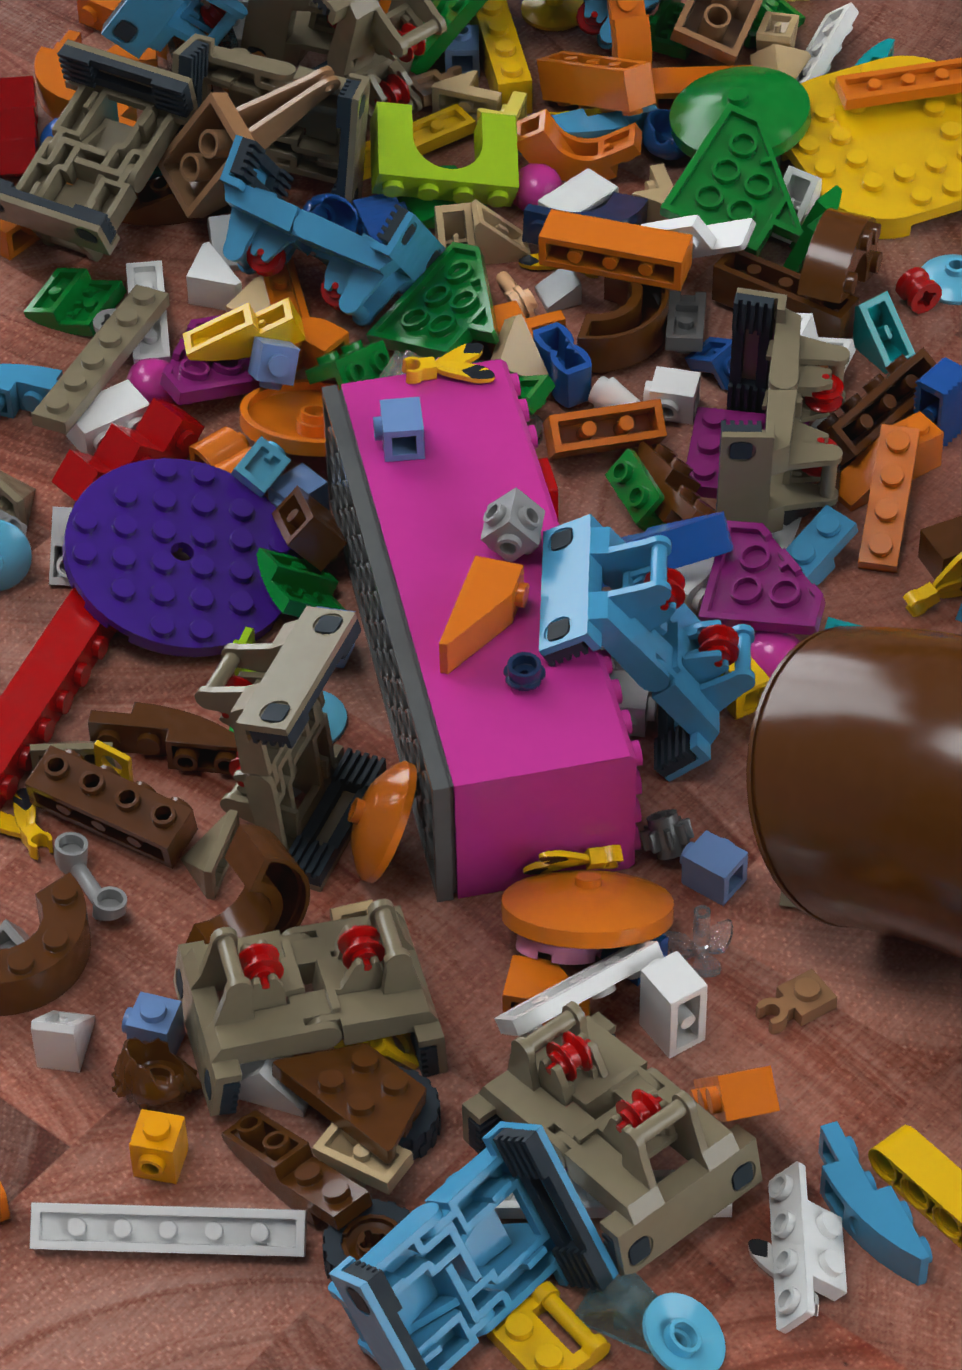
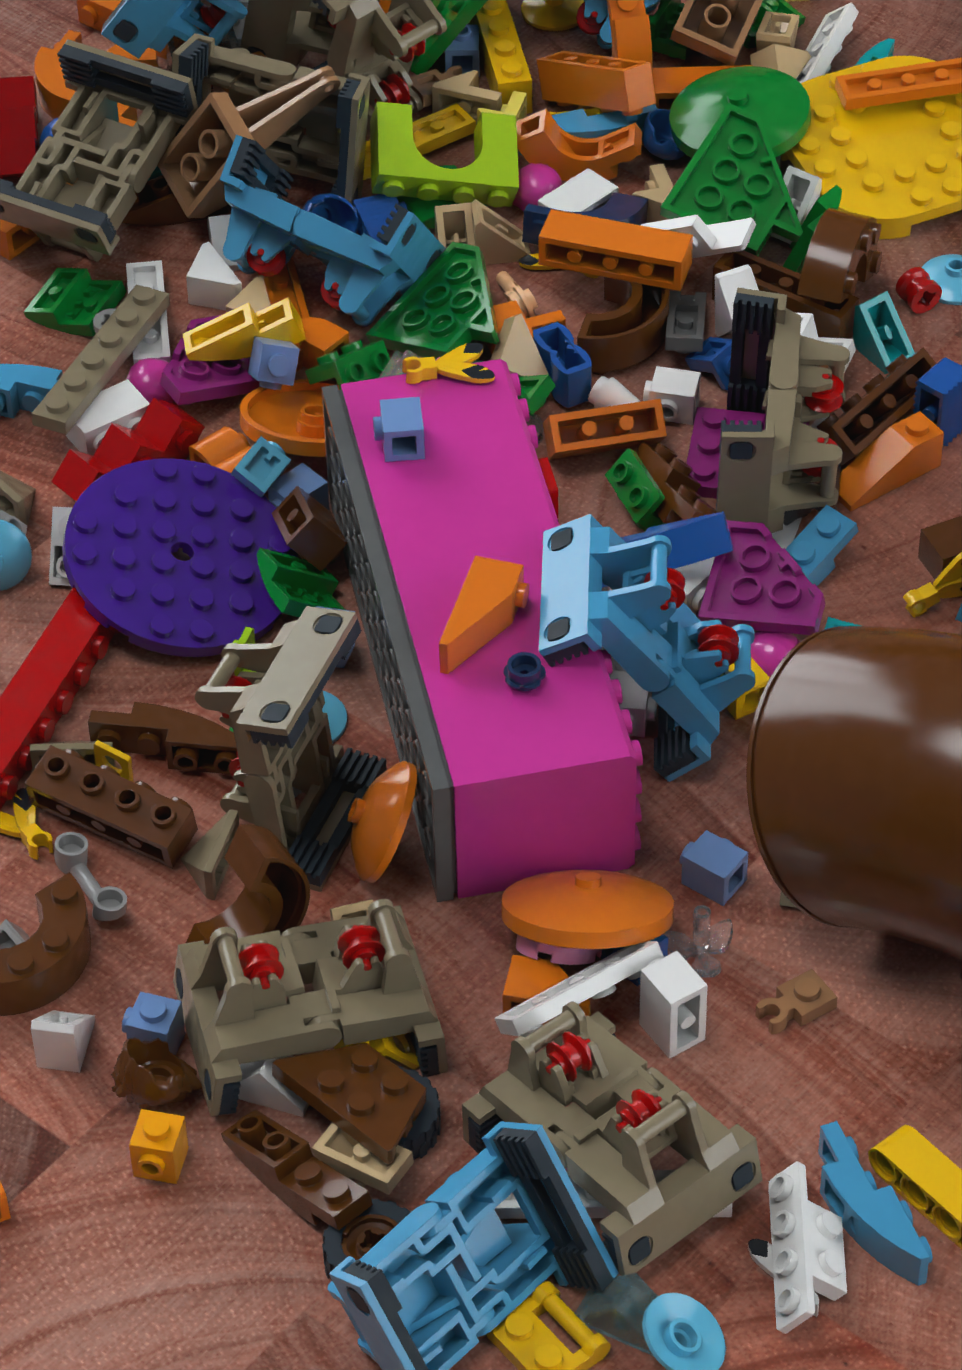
white plate [30,1202,307,1257] -> none
light grey brick [480,487,545,562] -> none
yellow piece [523,845,624,875] -> none
light grey slope [535,269,582,313] -> none
dark grey gear [639,809,694,860] -> none
orange brick [689,1065,780,1122] -> none
orange plate [858,424,920,573] -> none
none -> white slope [715,264,759,337]

